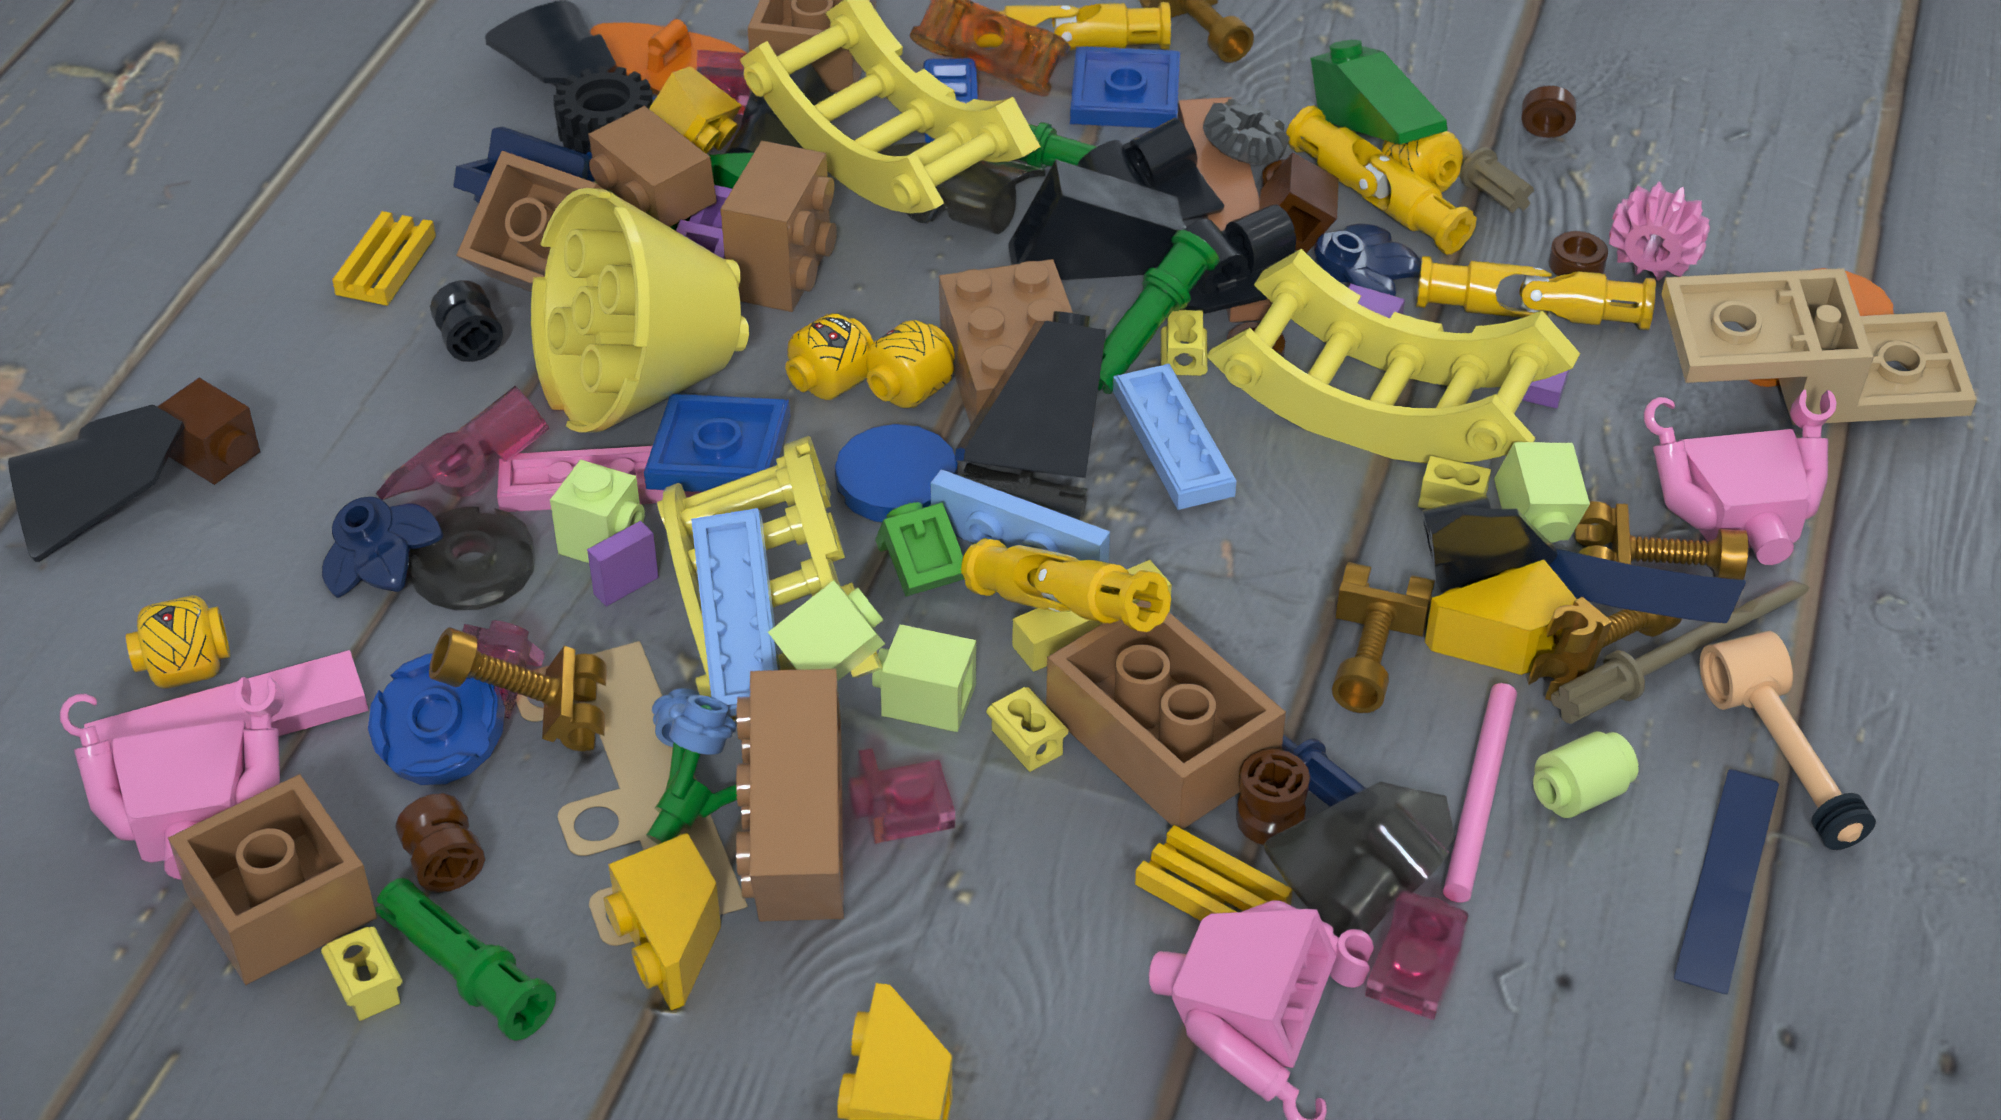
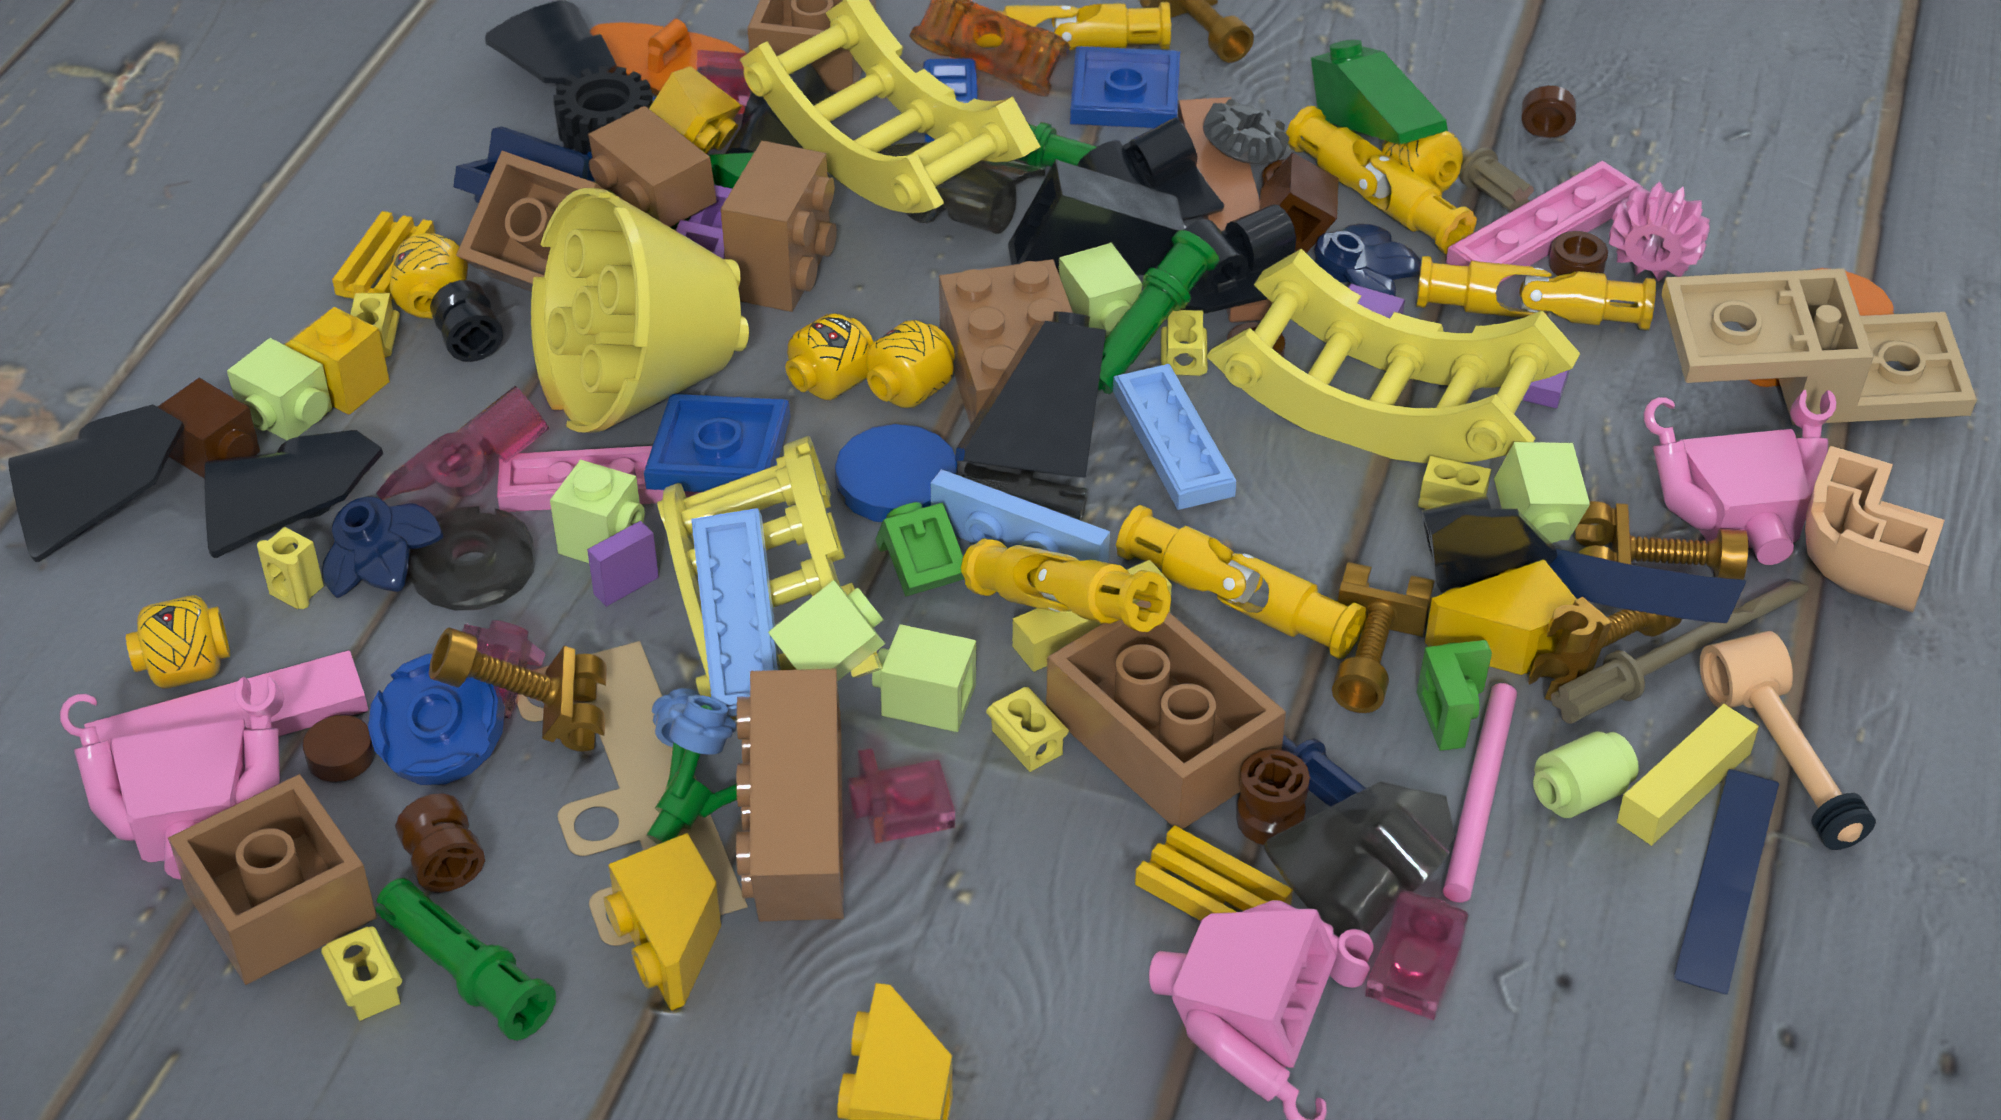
none -> black panel [205,430,383,558]
none -> yellowish green brick [227,338,333,441]
none -> light yellow piece [257,527,324,609]
none -> yellow slope [283,307,390,415]
none -> reddish brown tile [303,715,375,782]
none -> light yellow piece [350,293,400,358]
none -> yellow head [390,233,468,319]
none -> yellowish green brick [1059,243,1142,338]
none -> yellow piece [1116,505,1366,660]
none -> bright green bracket [1416,640,1492,751]
none -> bright pink tile [1446,161,1643,283]
none -> light yellow piece [1617,704,1759,846]
none -> light nougat brick [1805,446,1945,613]

